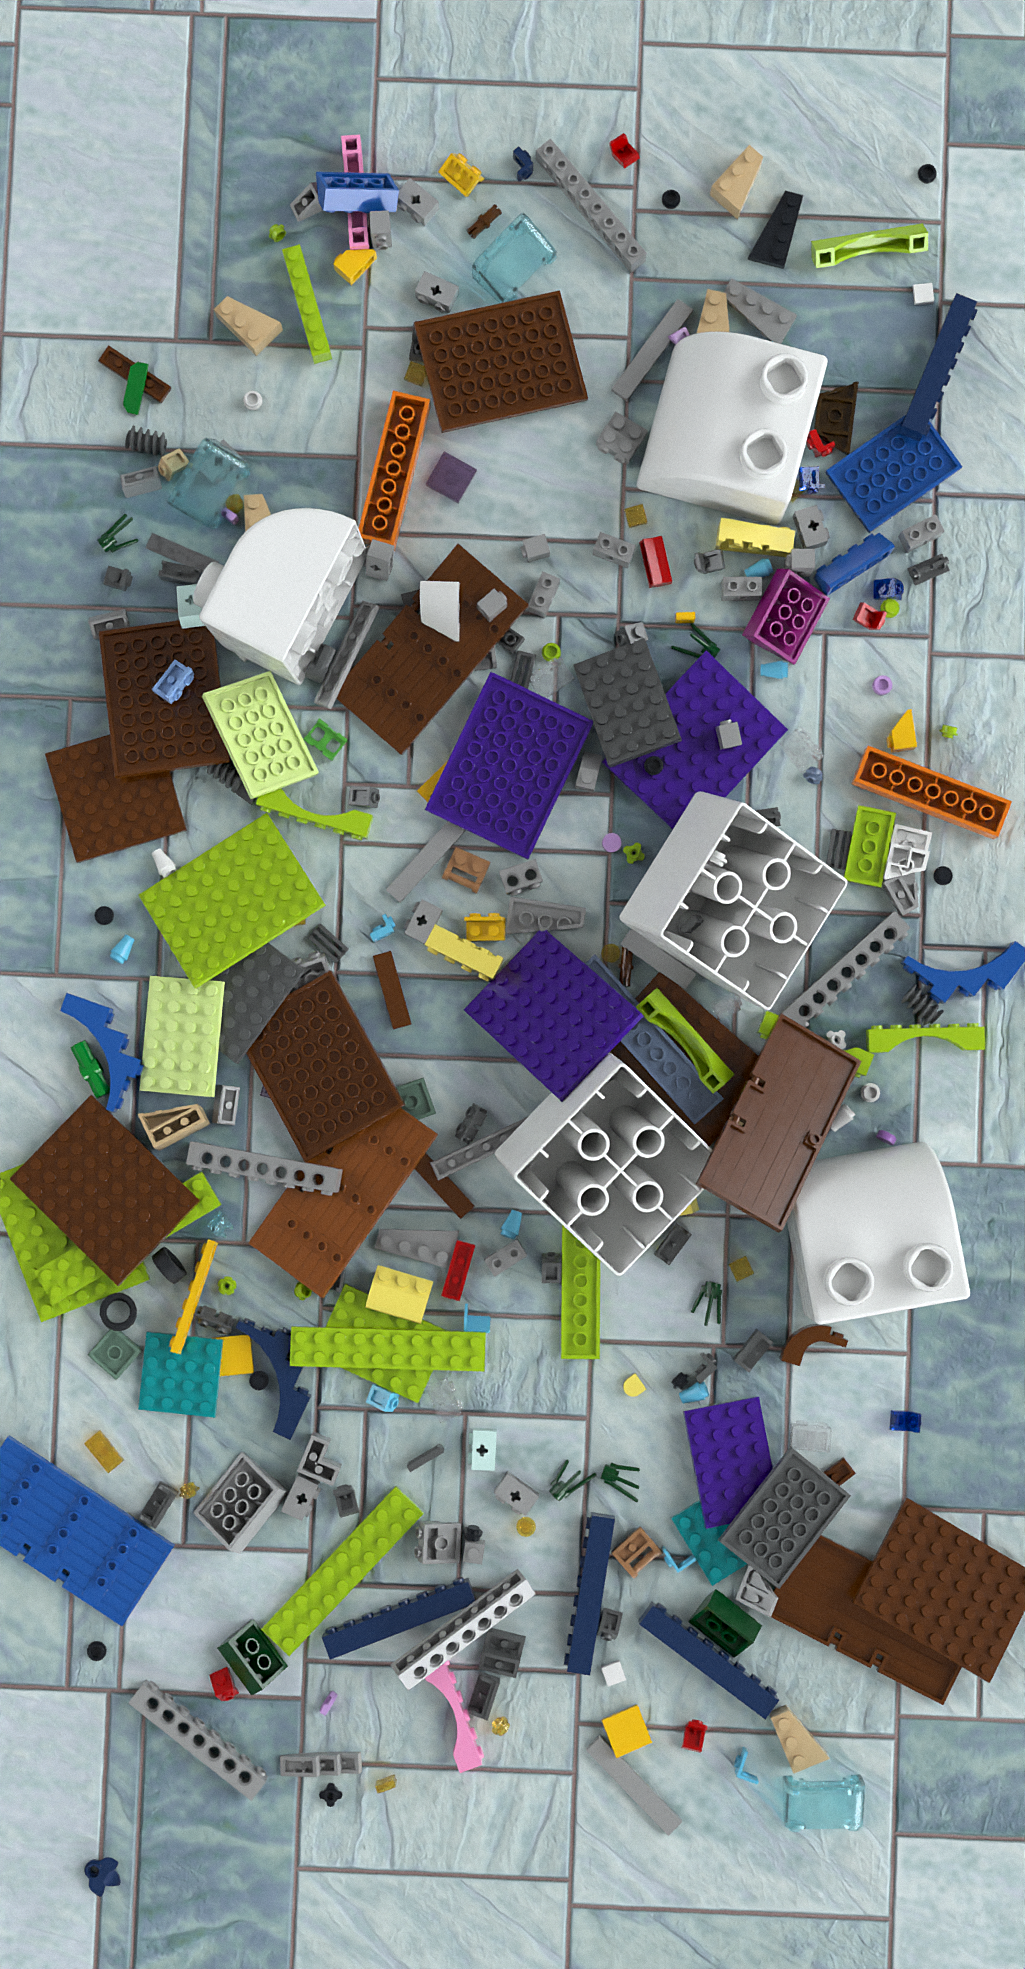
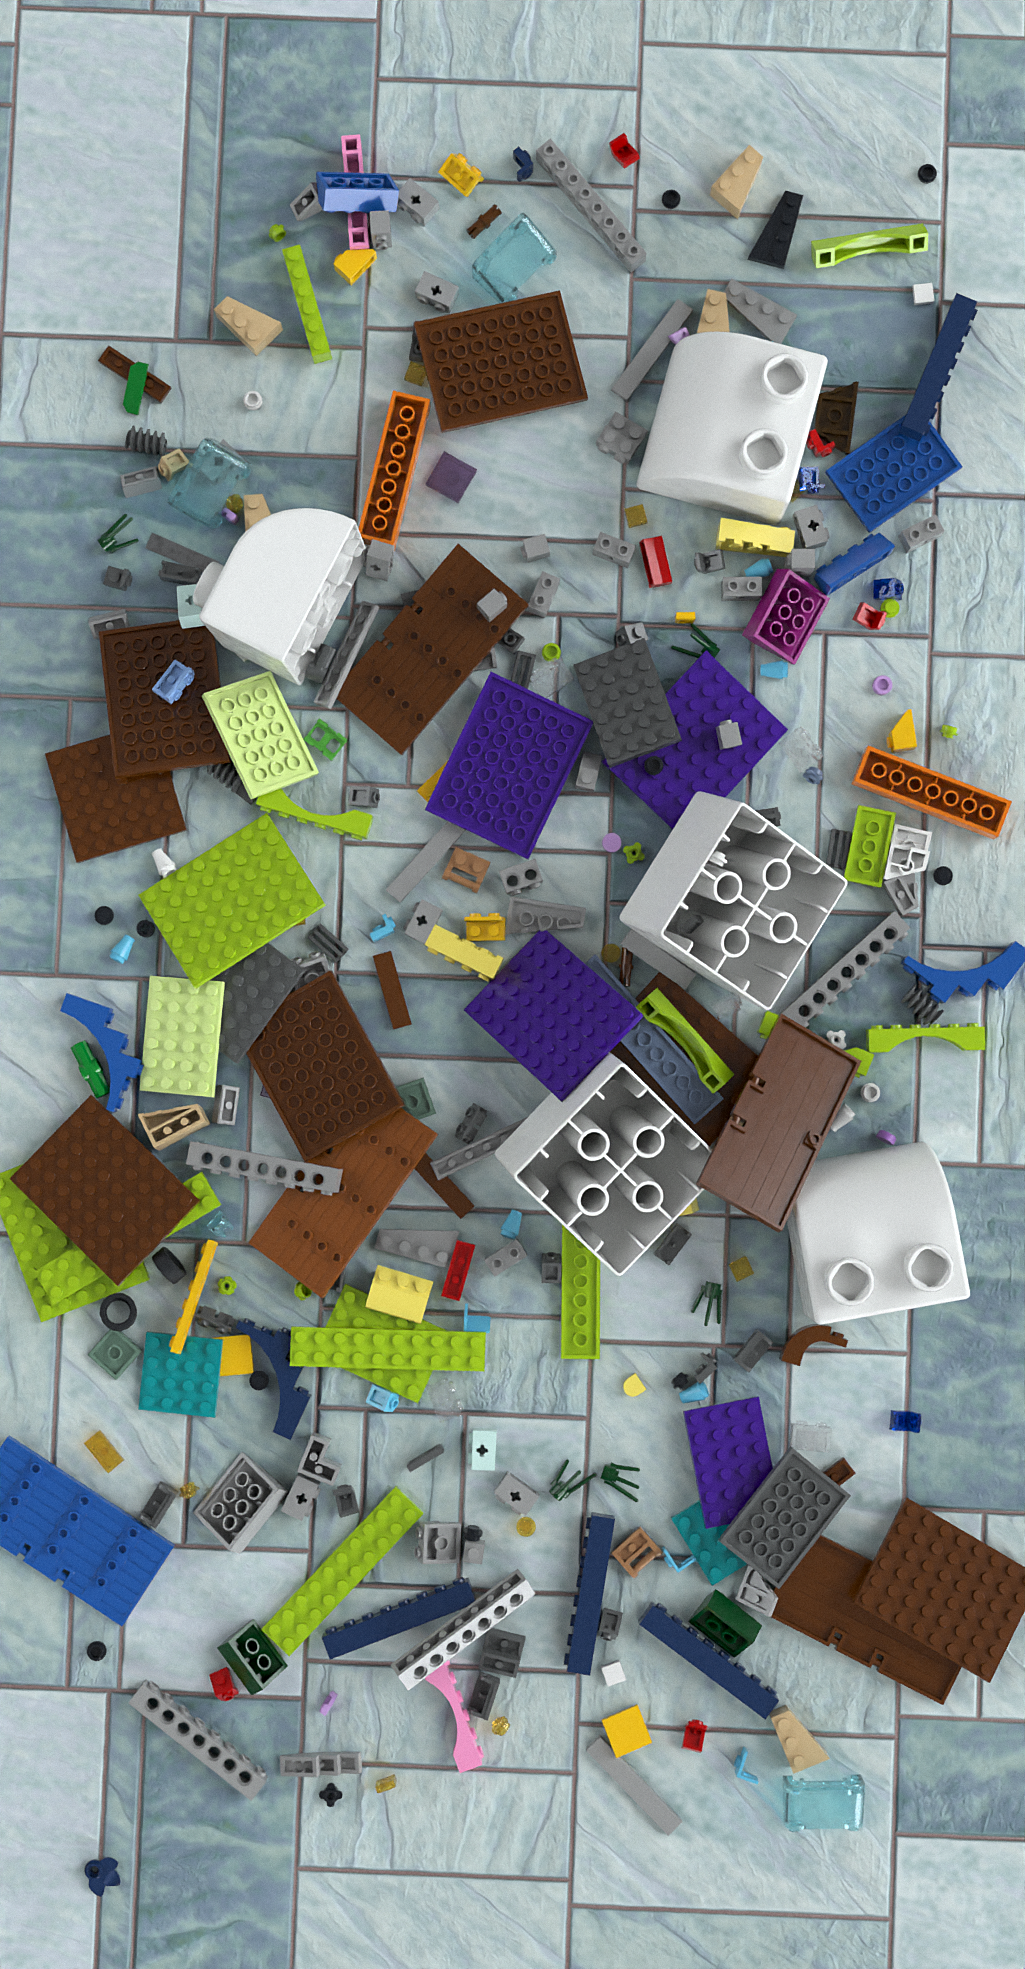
white slope [420,581,460,642] -> none
dark grey hinge [907,554,950,586] -> none
none -> black bush [136,920,155,938]

